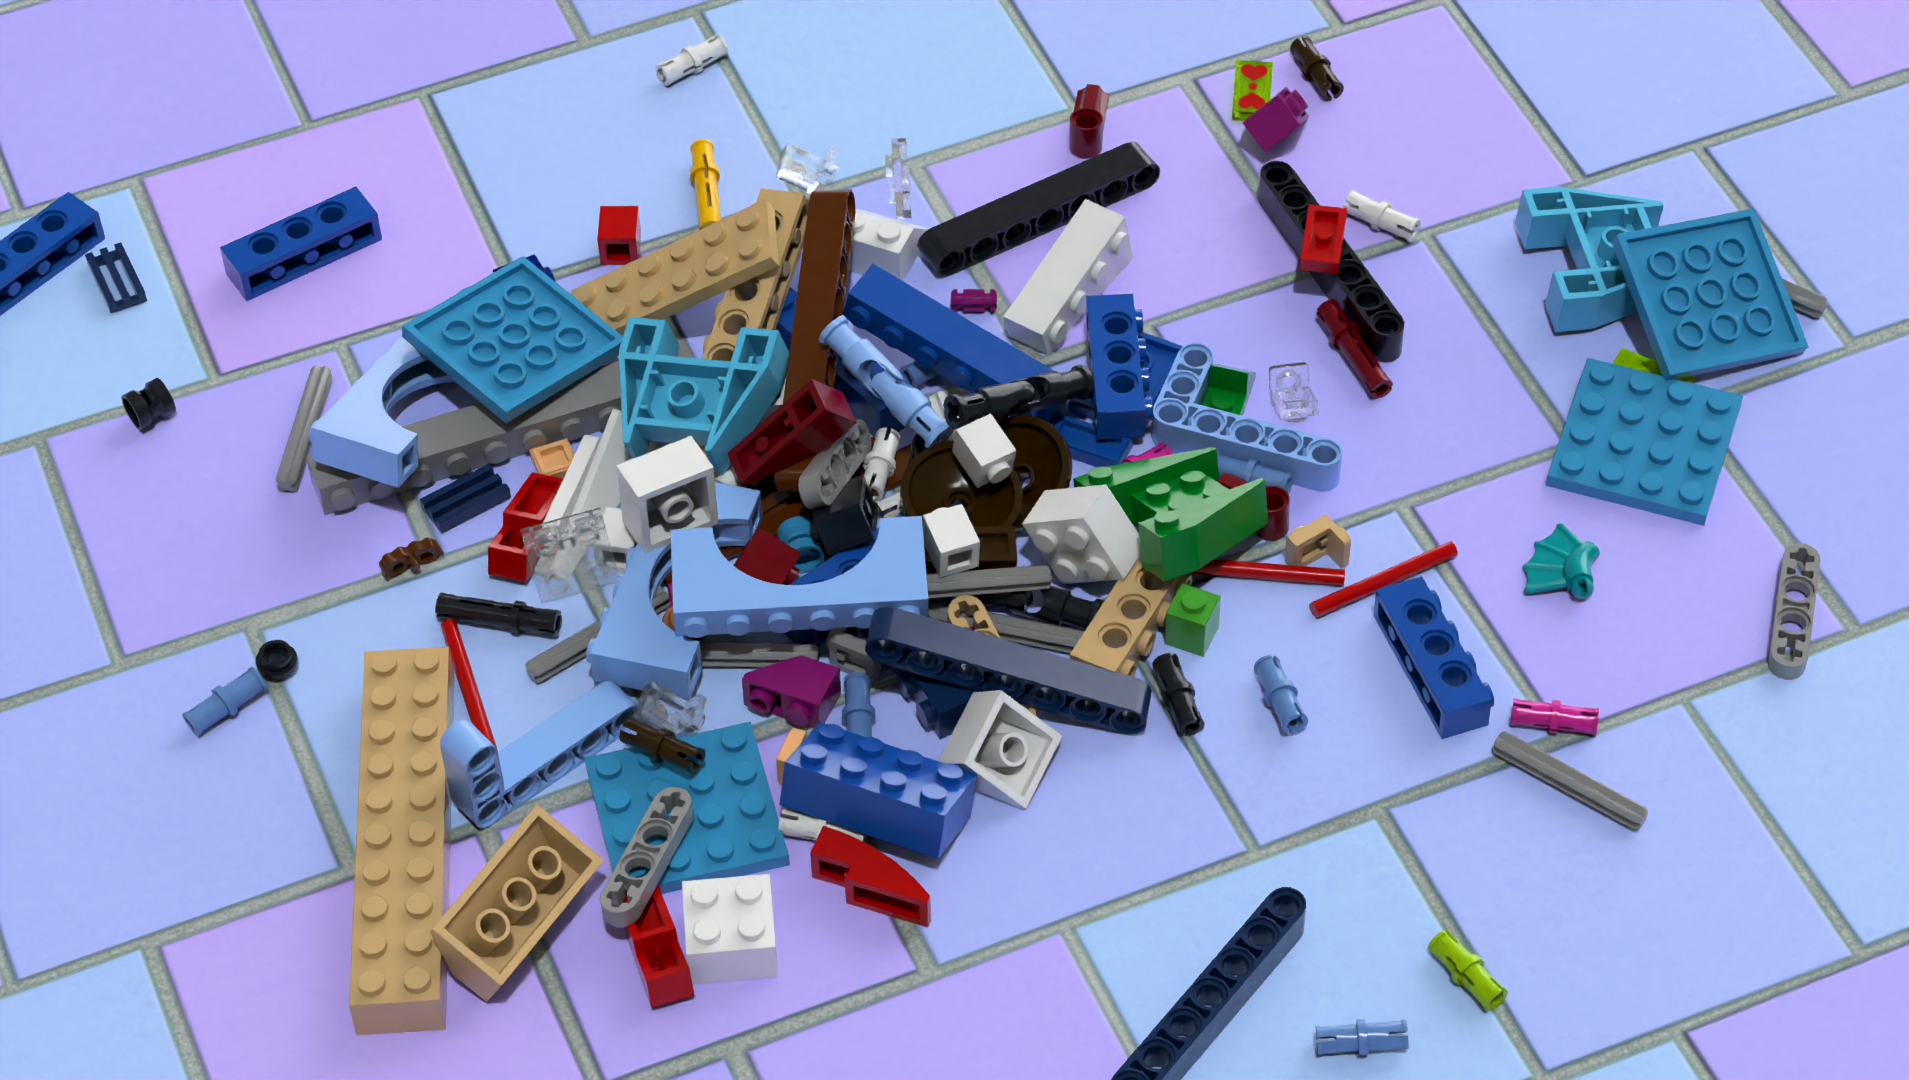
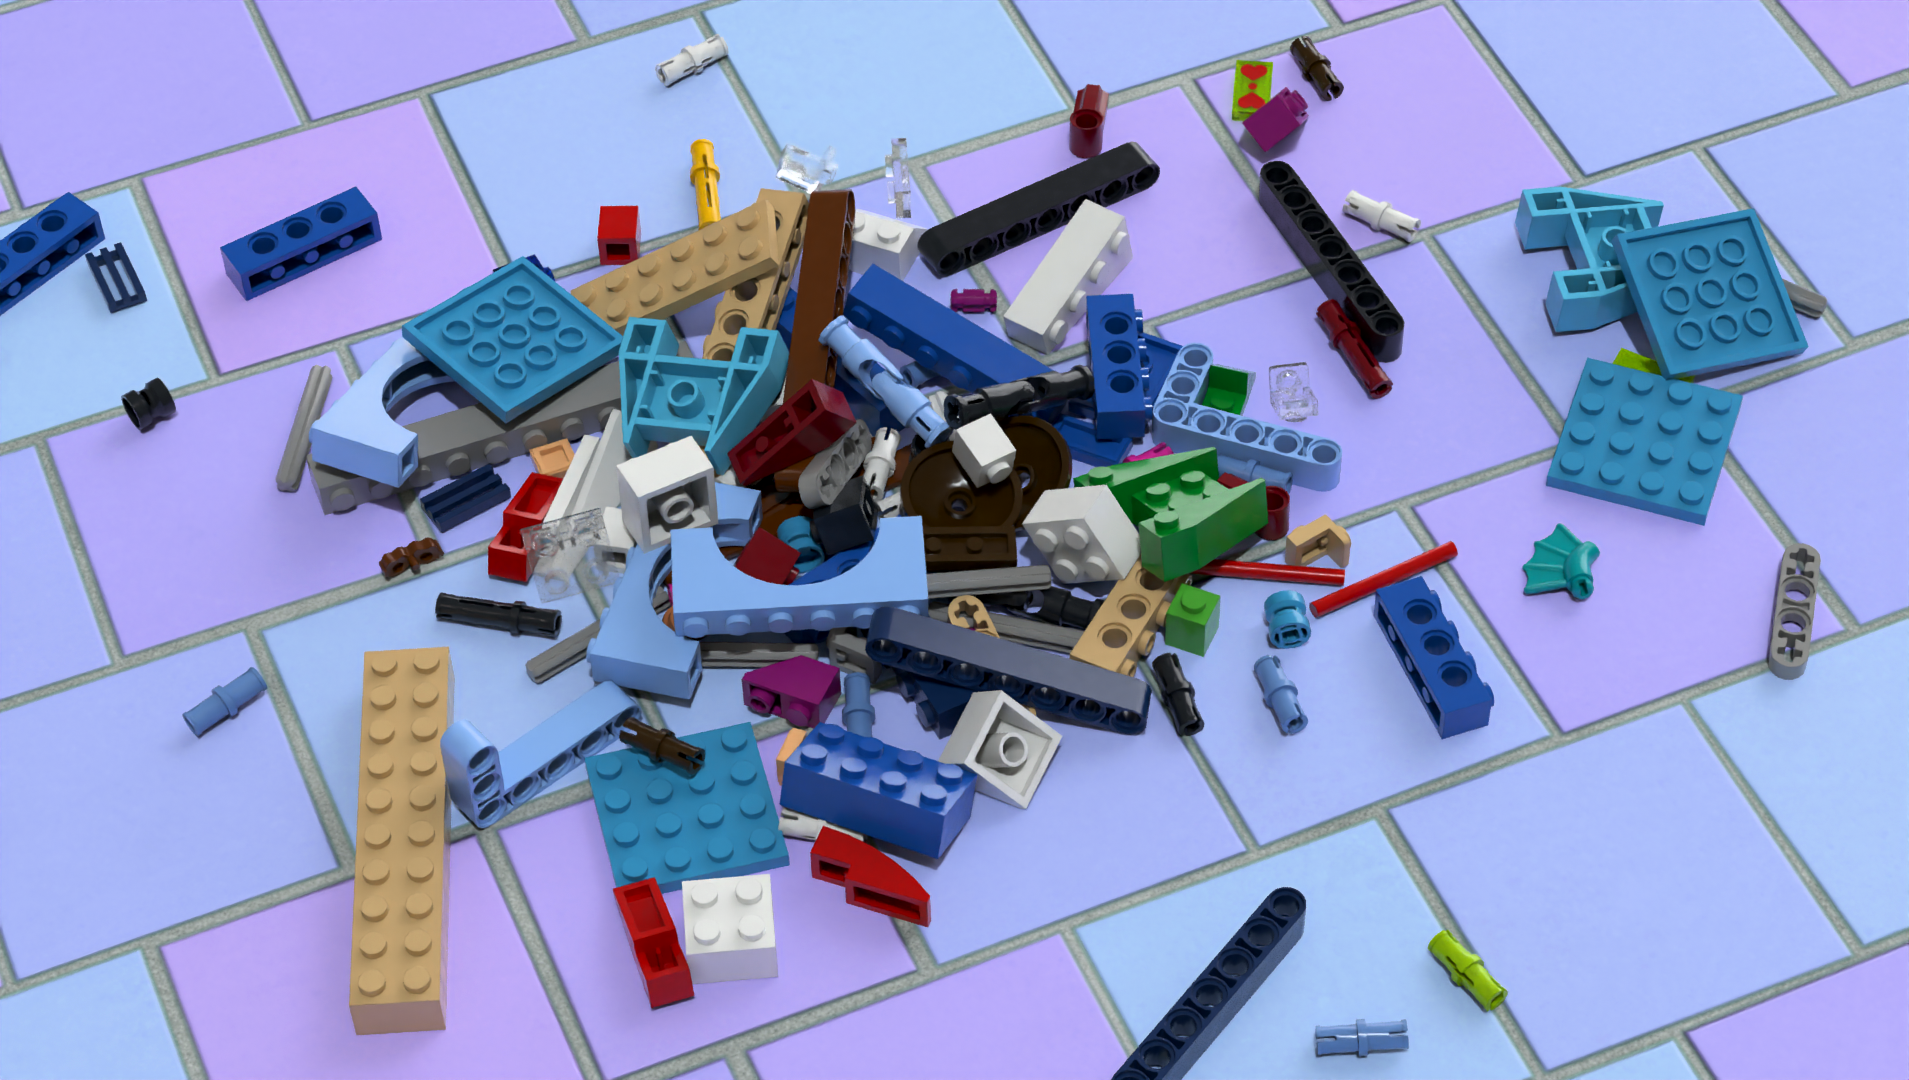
black plate [256,640,298,679] -> none
tan slope [430,804,604,1002] -> none
red bar [440,619,497,748] -> none
light grey beam [600,787,694,927] -> none
clear bracket [634,681,707,738] -> none
white brick [923,504,980,578] -> none
red plate [1299,204,1347,274] -> none
light grey axle [1493,731,1649,830] -> none
dark pink pin [1511,698,1599,735] -> none
none -> dark azure wheel [1264,590,1311,649]

